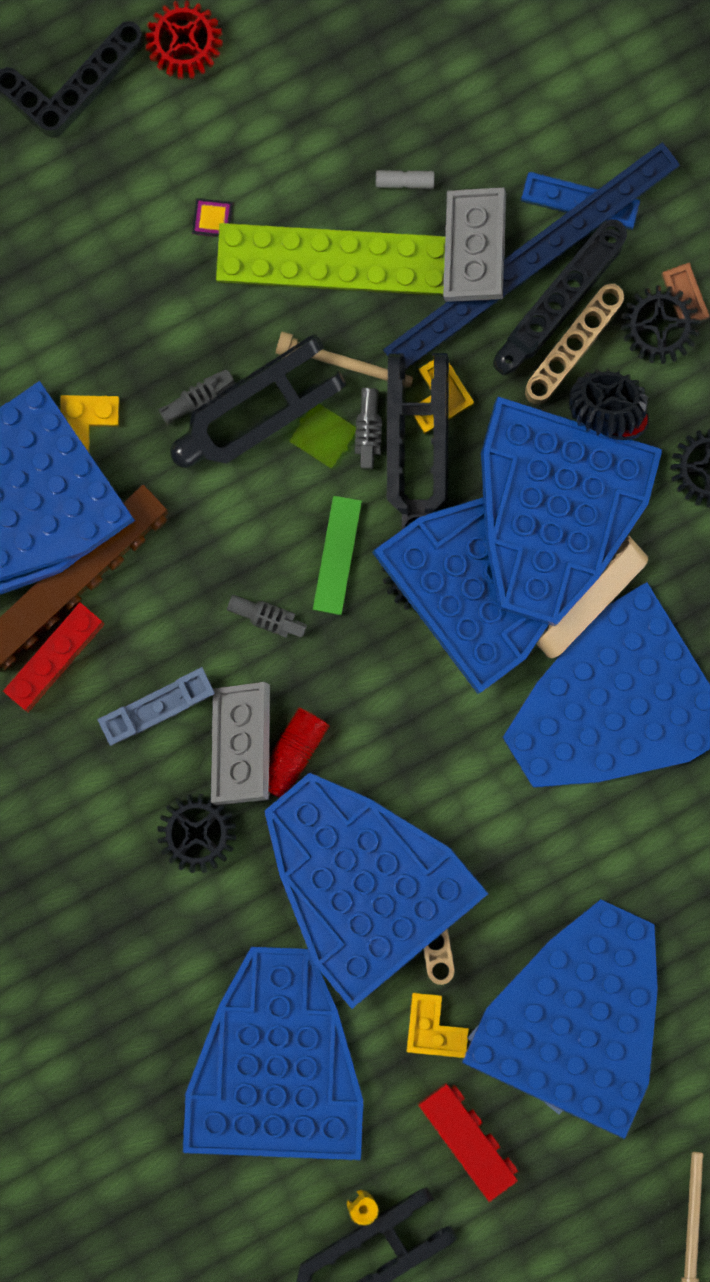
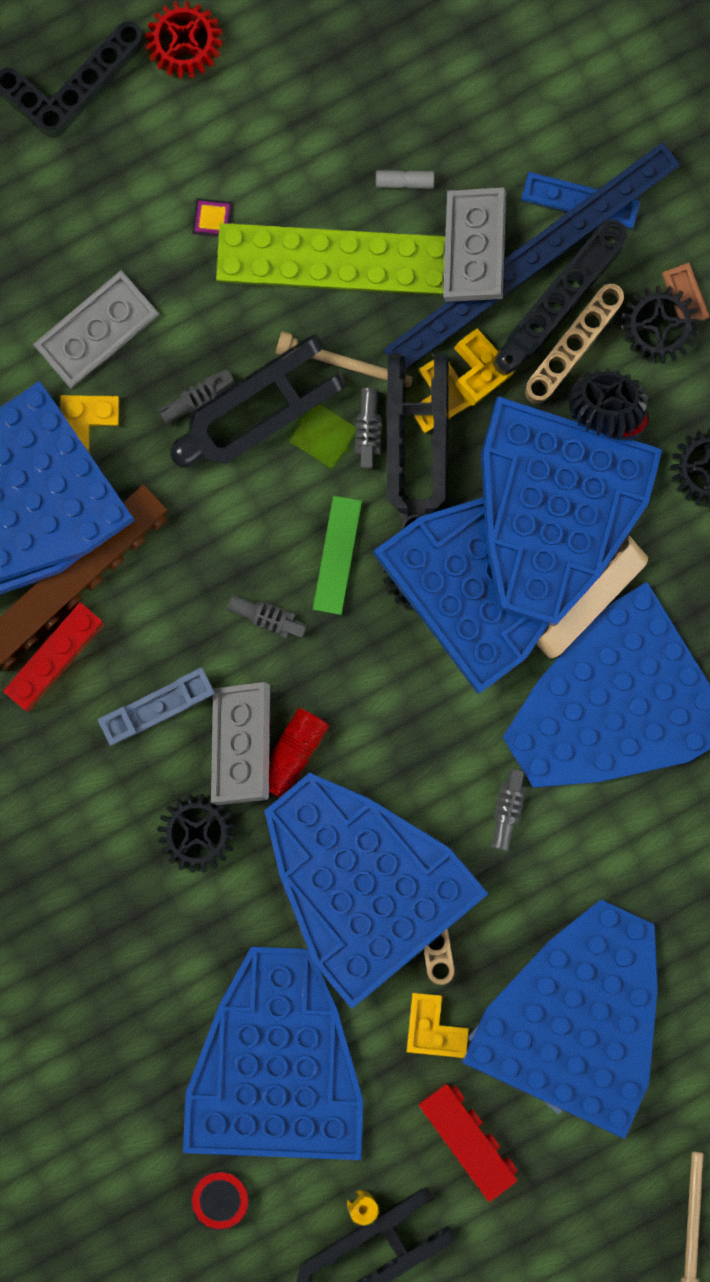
none -> light grey tile [33,270,159,389]
none -> piece [190,1170,250,1231]
none -> yellow plate [454,329,515,406]
none -> dark grey hinge [491,769,526,851]

